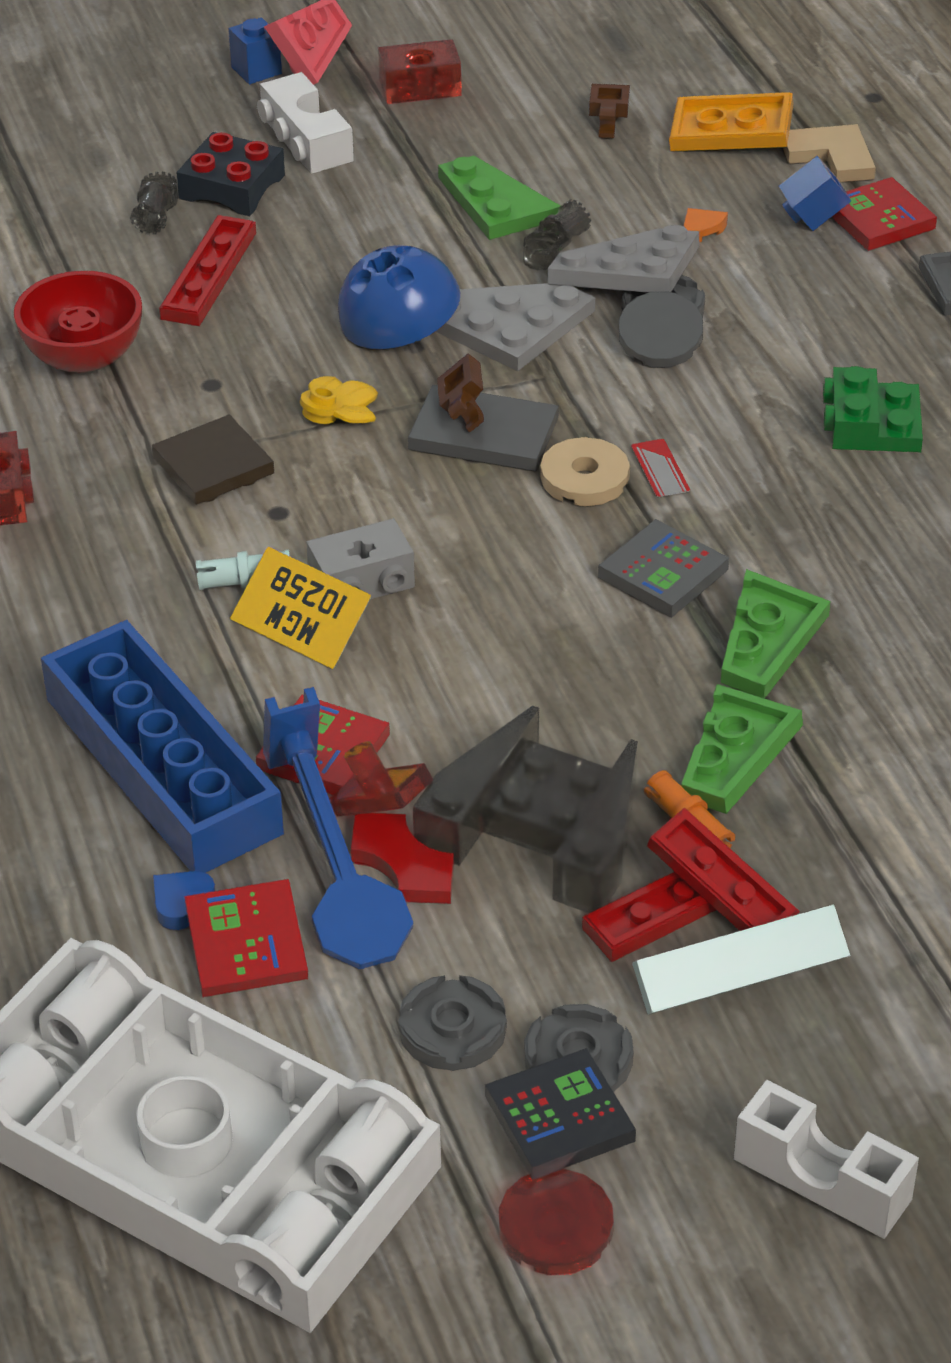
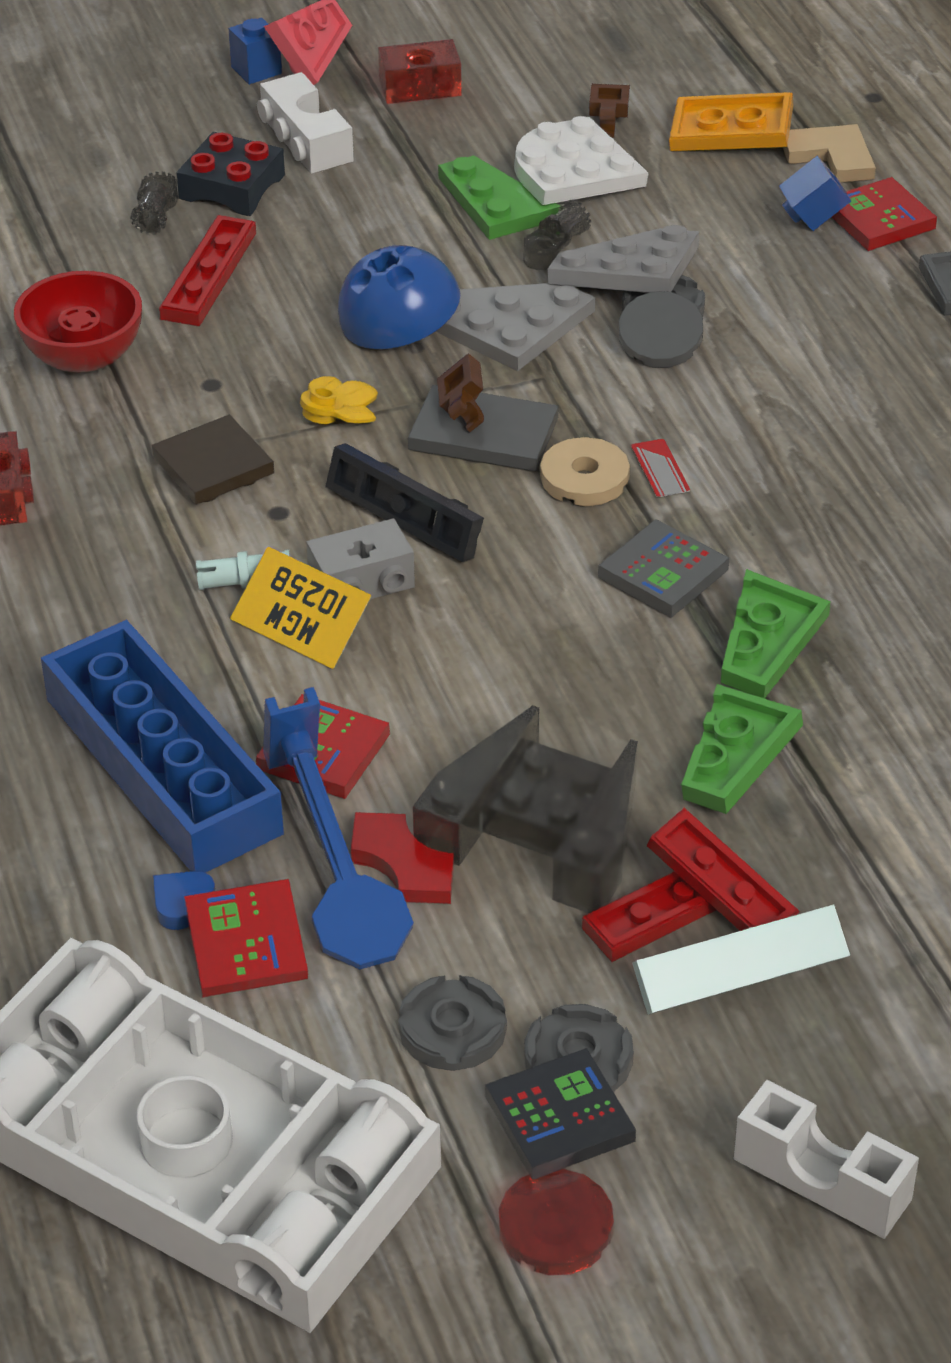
clear red tile [329,741,433,817] -> none
orange pin [644,770,735,848] -> none
orange tile [684,208,728,242] -> none
green plate [823,366,923,452] -> none
none -> black hinge [325,443,484,562]
none -> white plate [514,116,648,205]

